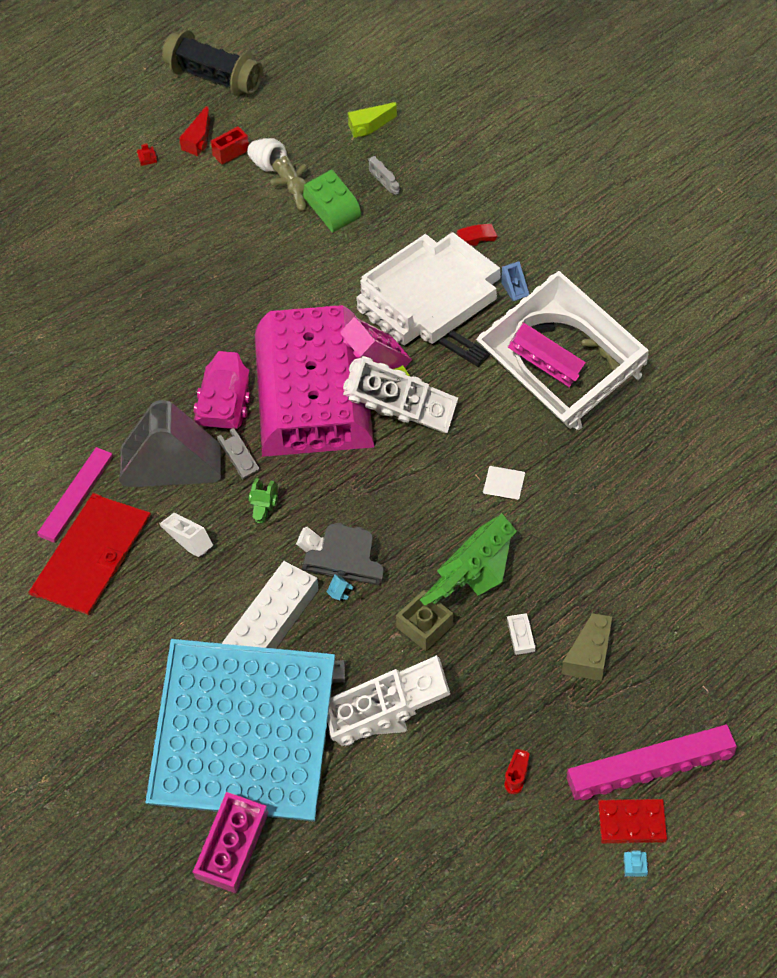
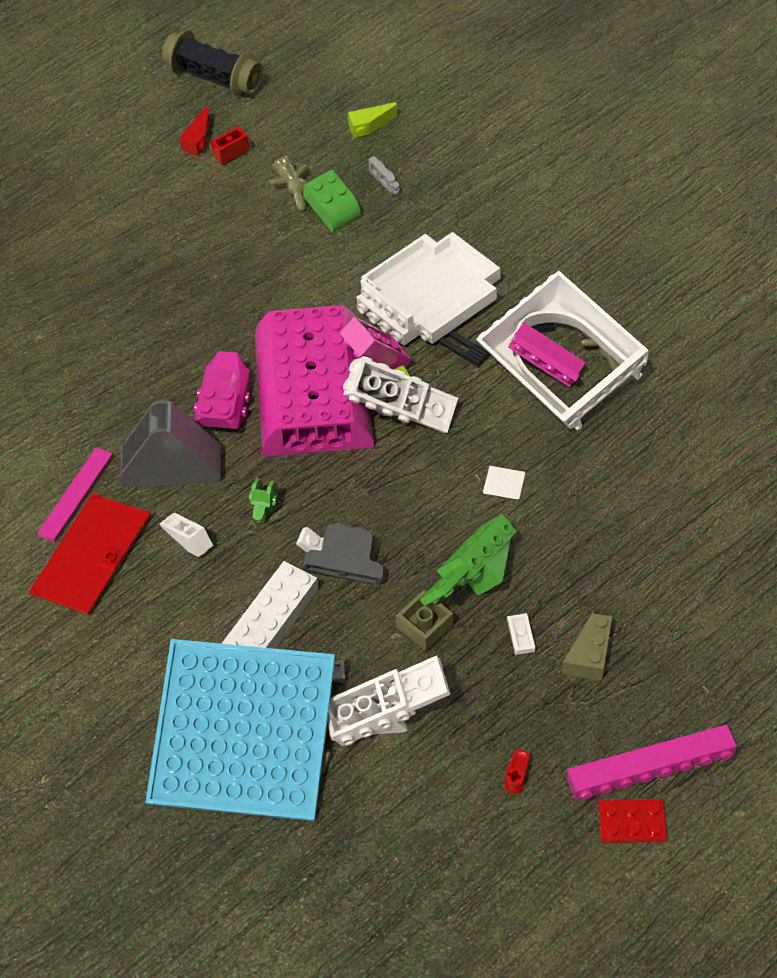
red tile [137,143,157,166] -> none
dark pink brick [193,792,268,893] -> none
light grey hinge [217,428,259,480] -> none
white piece [248,138,287,171] -> none
medium azure tile [327,574,353,600] -> none
red slope [456,224,497,246] -> none
medium blue slope [501,261,529,301] -> none
medium azure tile [624,851,648,876] -> none

